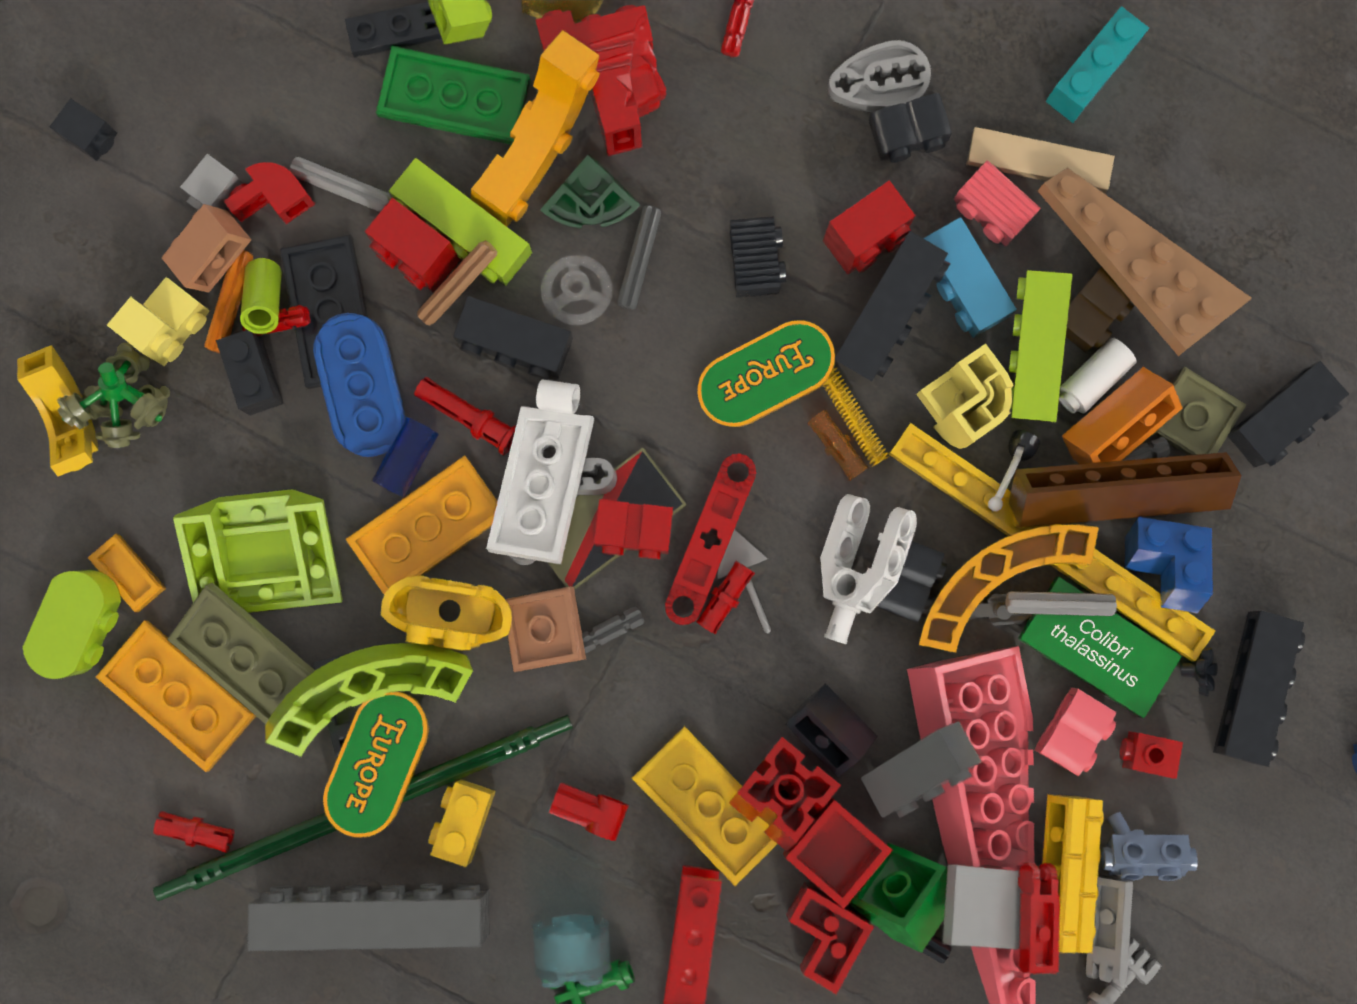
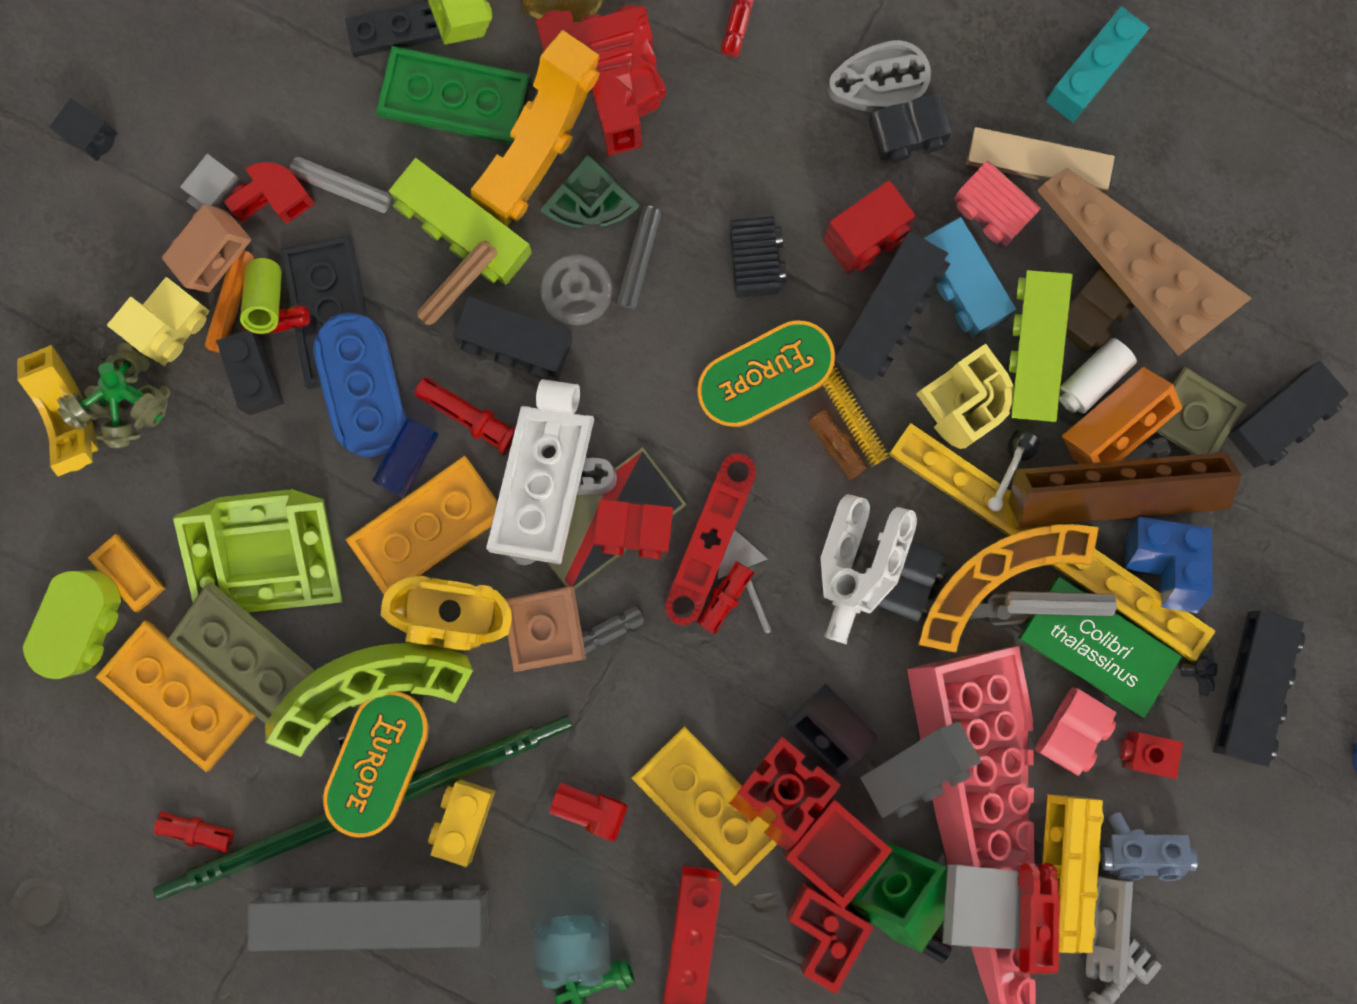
red brick [365,198,460,293] -> none

